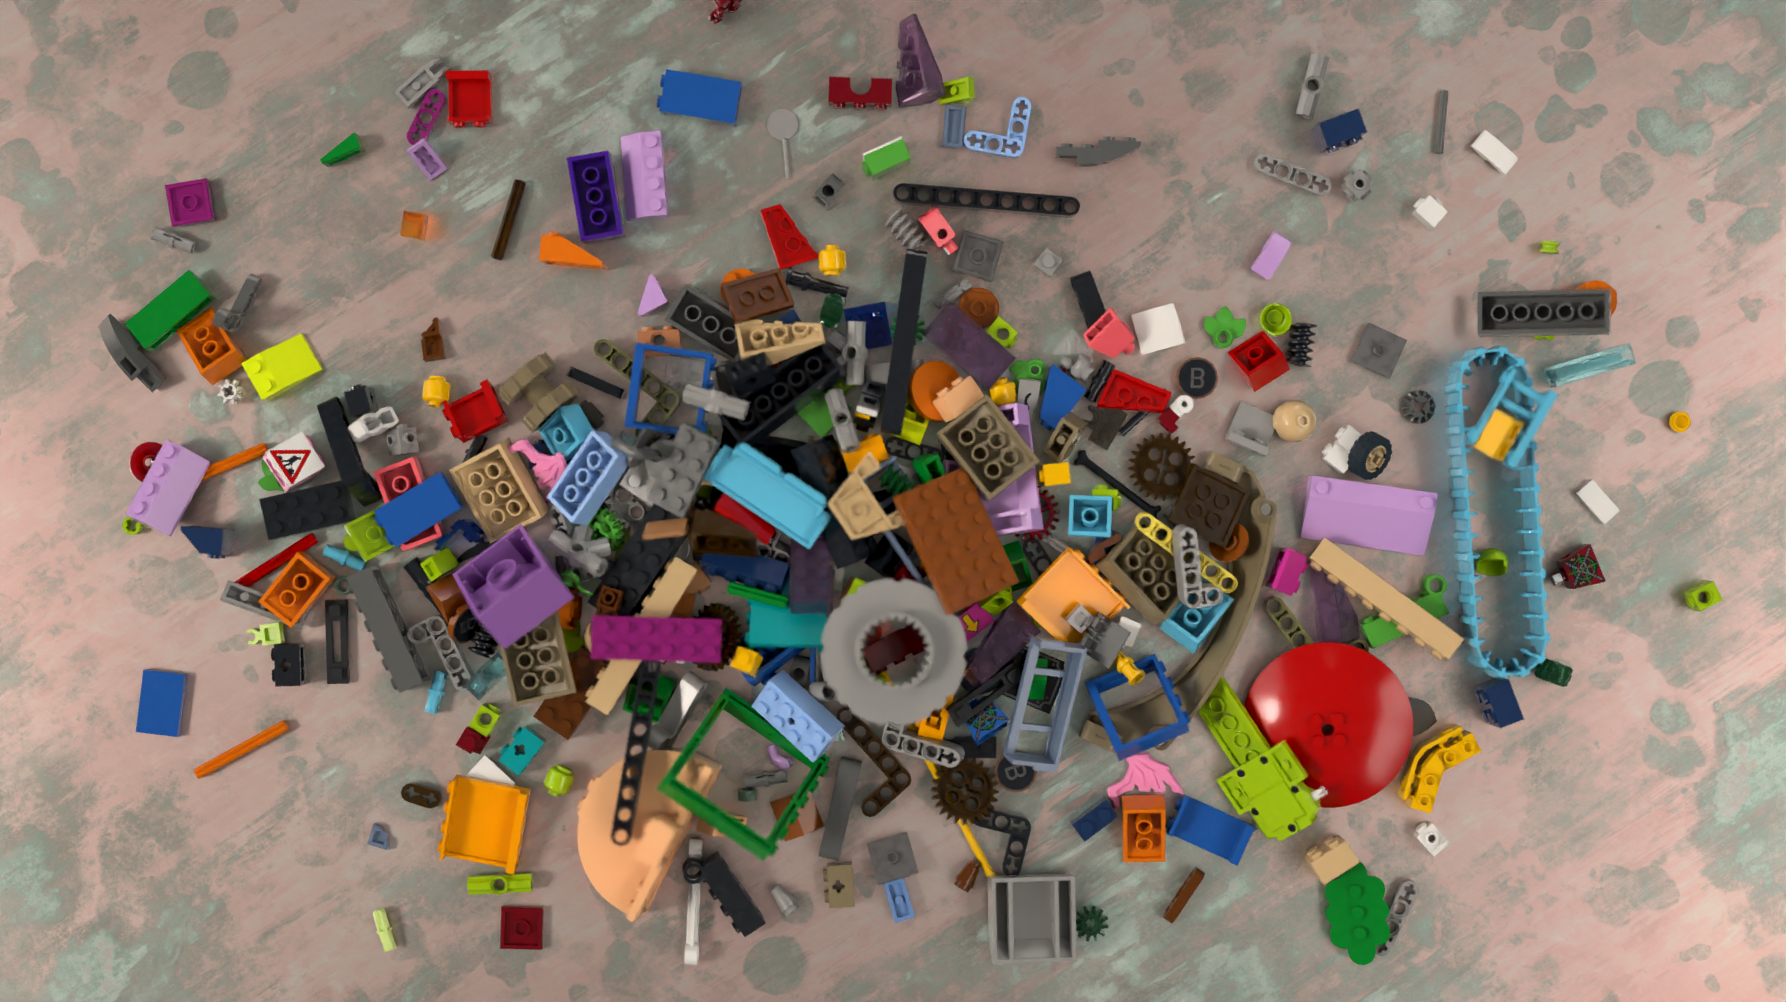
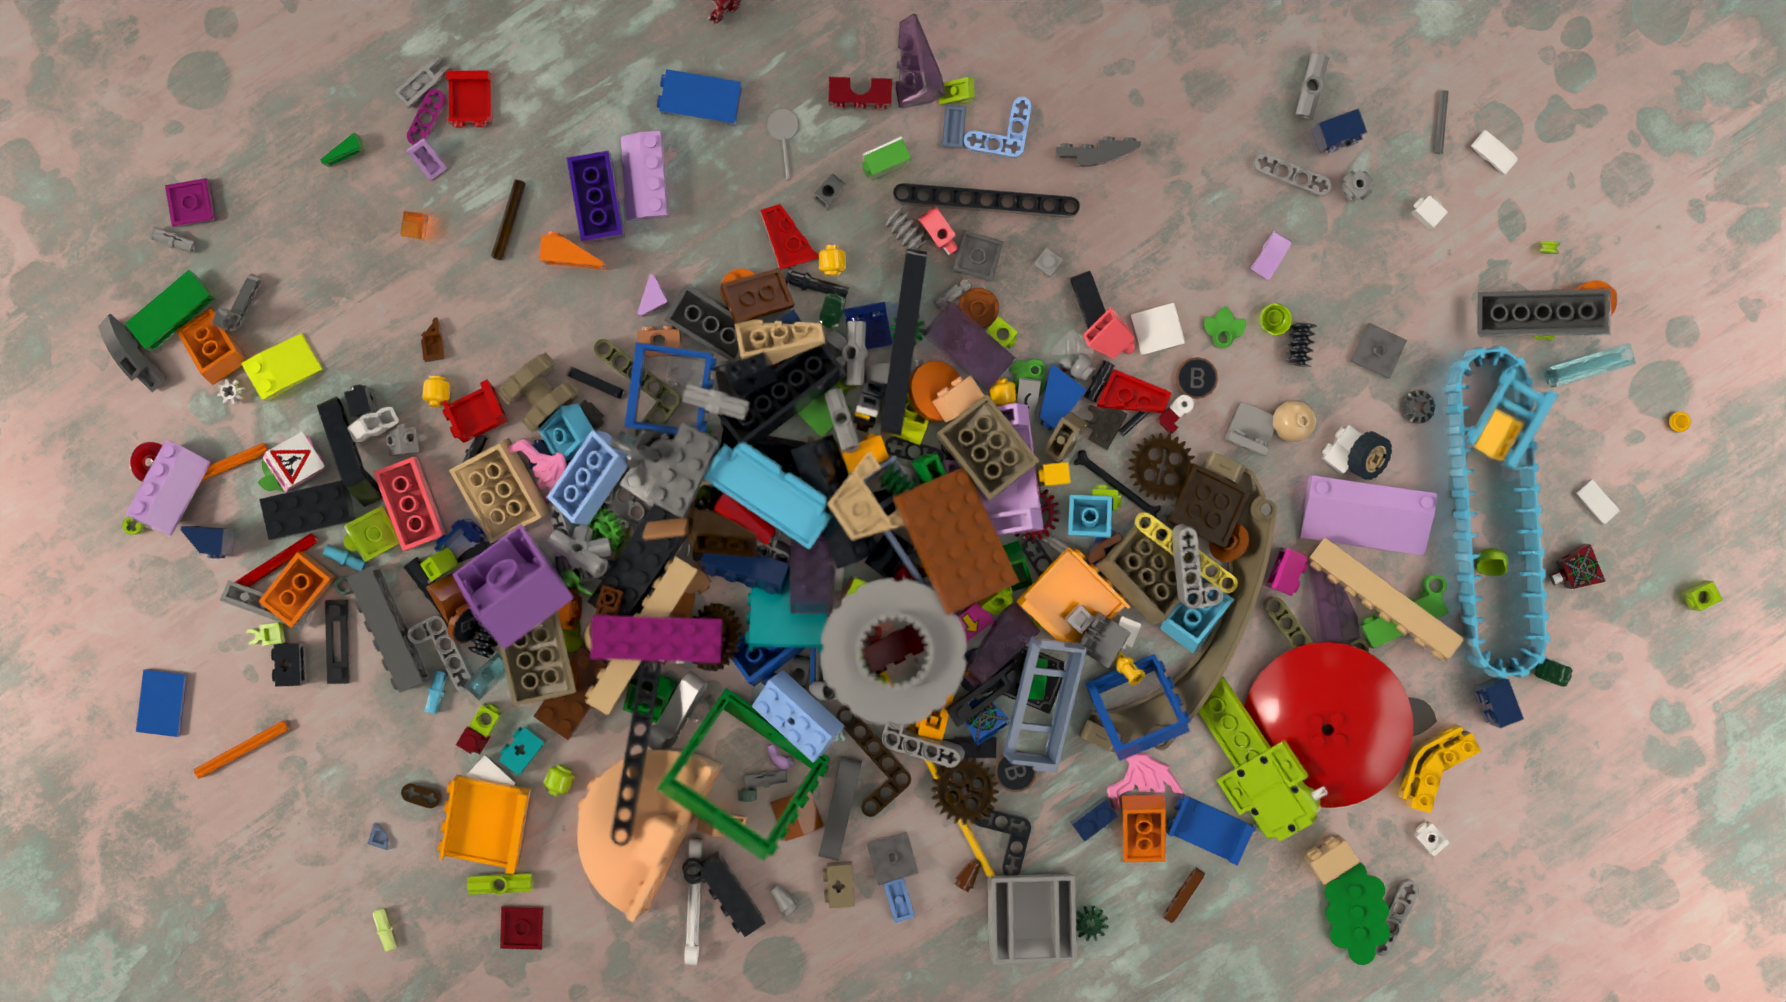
blue panel [374,472,464,547] -> none
green axle [727,581,789,608] -> none
yellow brick [730,646,763,677] -> none
red slope [1228,330,1290,392] -> none

